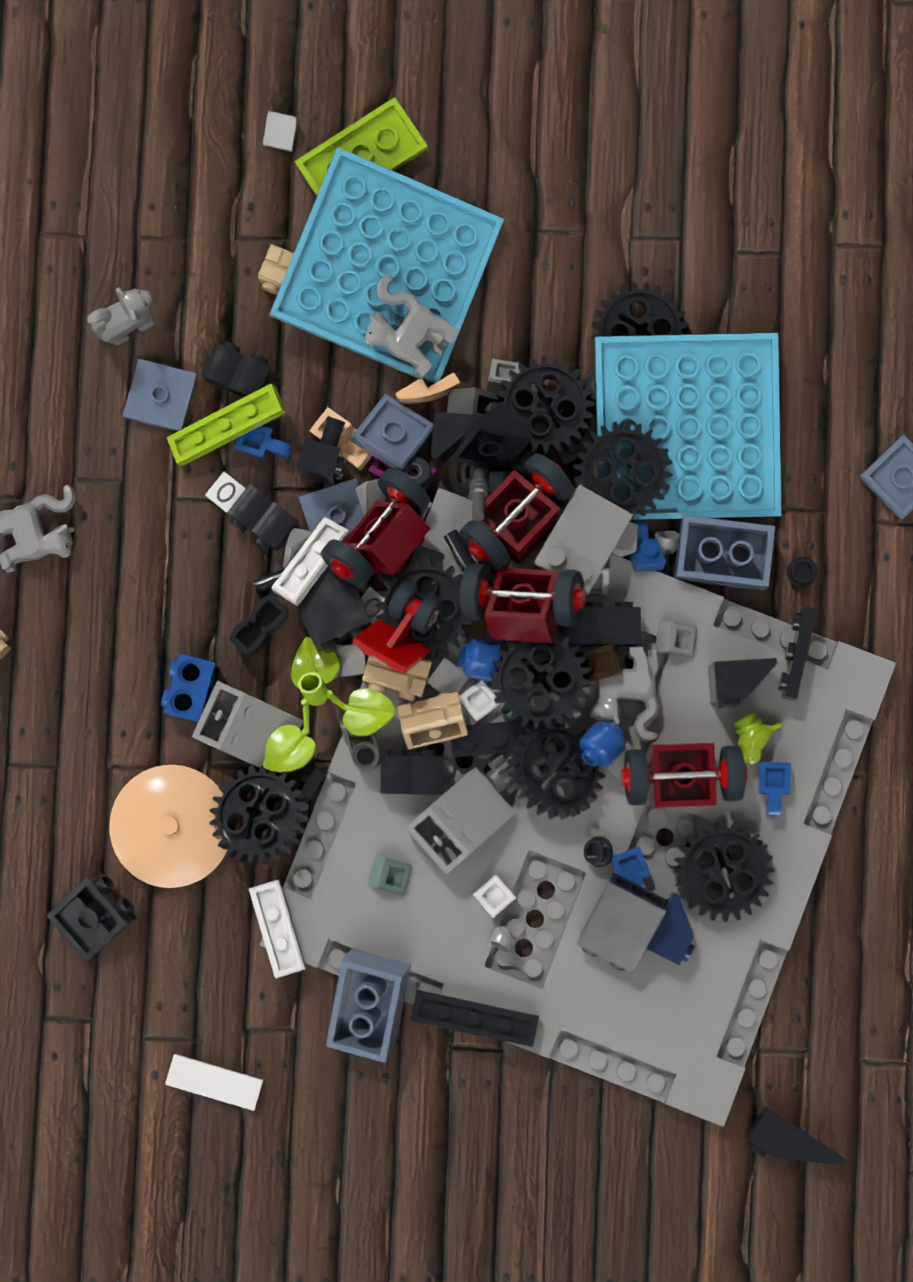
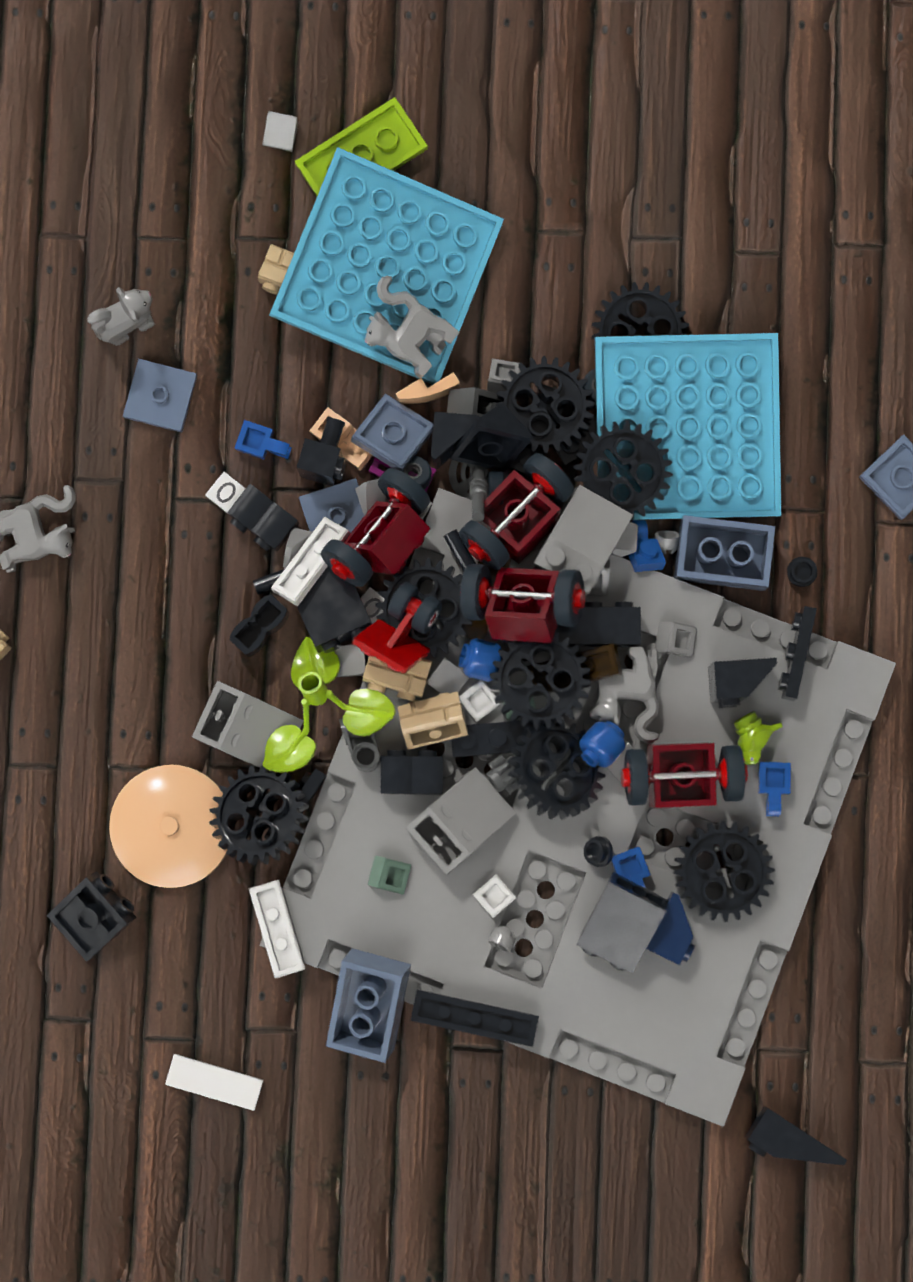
blue brick [161,654,218,723] -> none
lime plate [167,384,286,466] -> none
black brick [201,341,272,398] -> none

